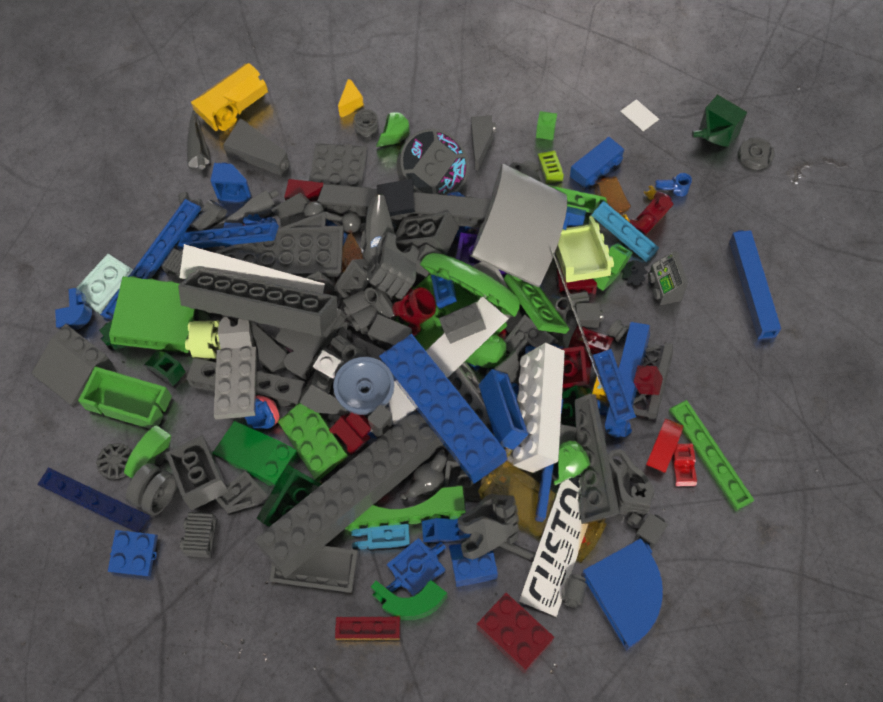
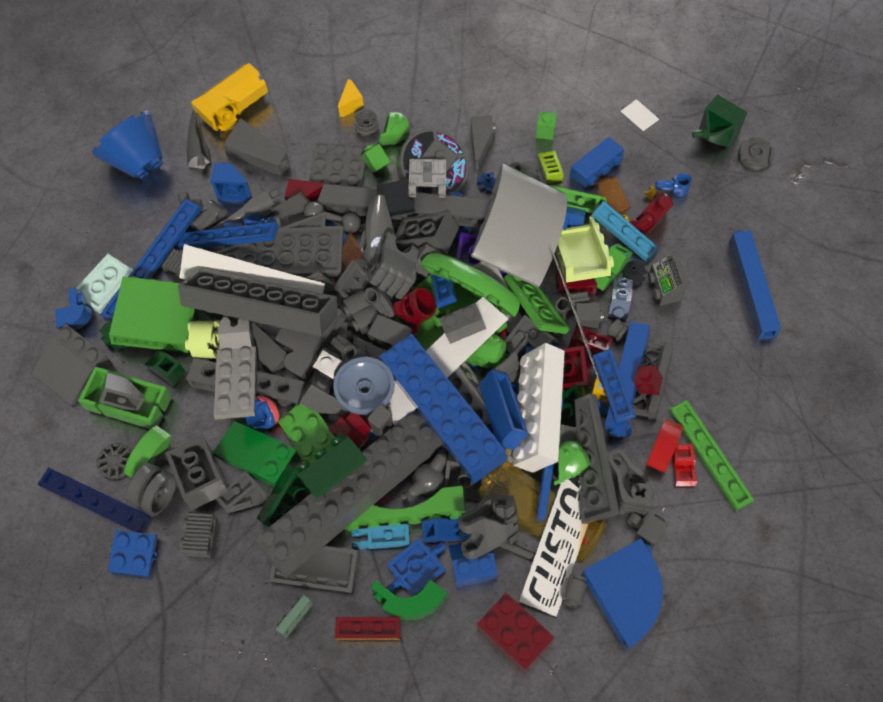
none -> blue cone [92,111,163,180]
none -> dark grey slope [99,373,145,413]
none -> sand green plate [276,595,313,638]
none -> dark green slope [293,434,367,499]
none -> bright green brick [361,143,390,173]
none -> light grey flag [409,159,446,198]
none -> blue plant [477,172,497,193]
none -> sand blue bracket [608,277,633,320]

